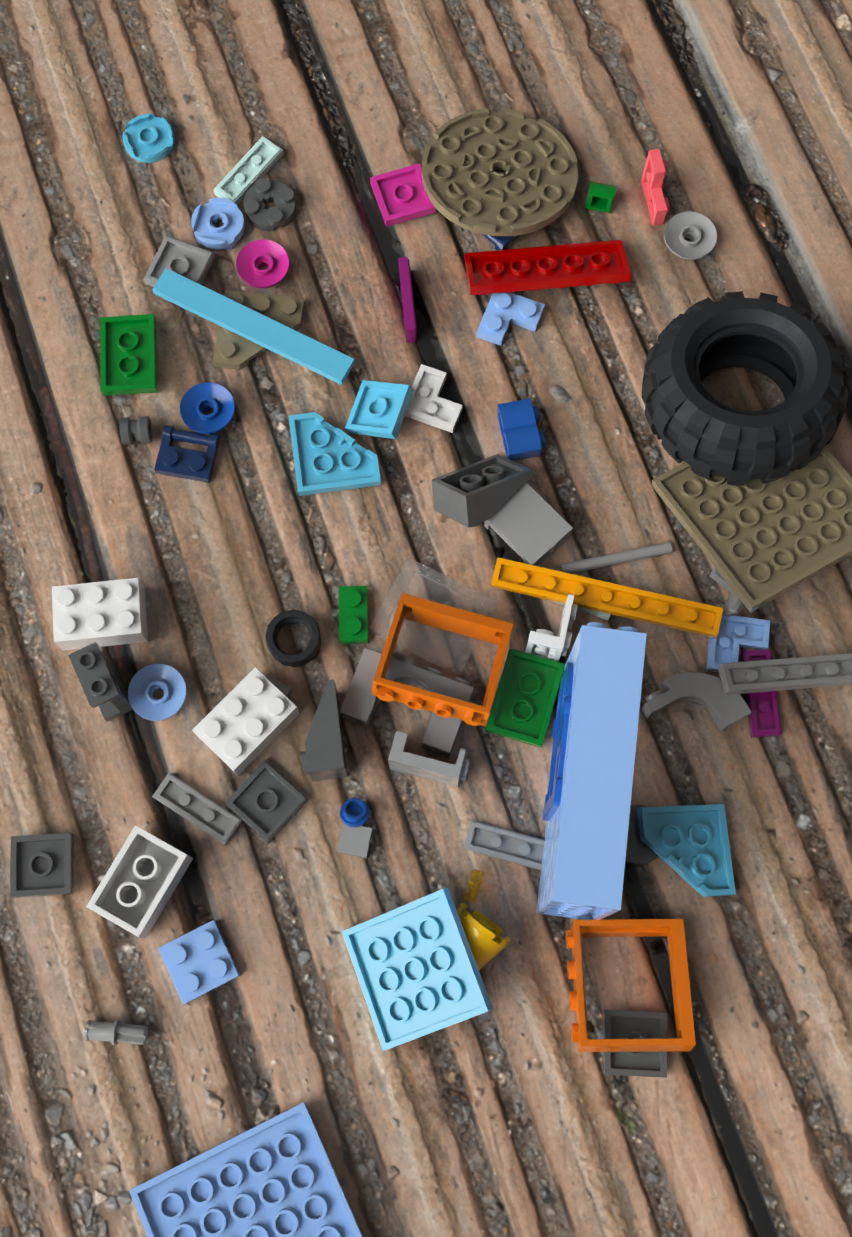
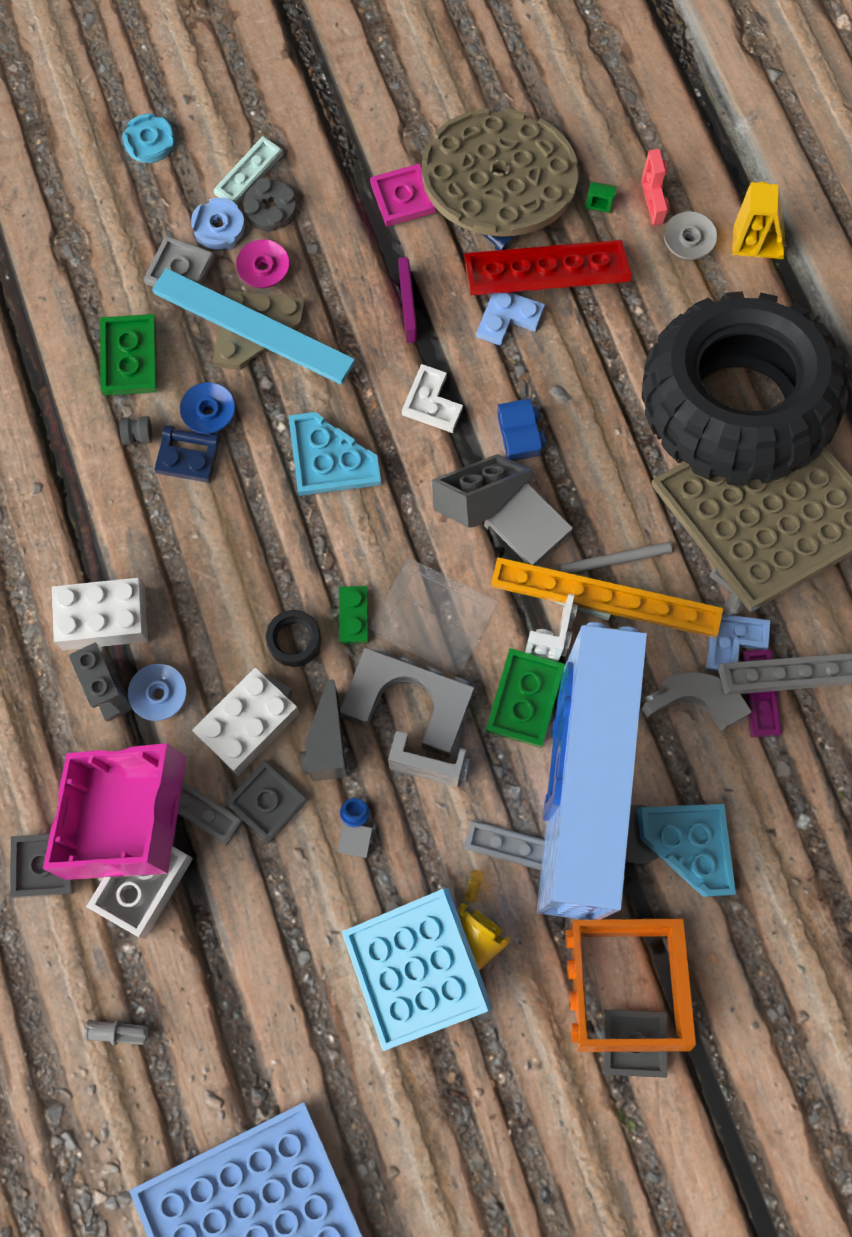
light blue plate [158,920,240,1005] -> none
medium azure plate [345,380,414,439] -> none
orange window [371,593,514,727] -> none
none -> dark pink tile [43,743,187,880]
none -> yellow wedge [732,182,785,259]

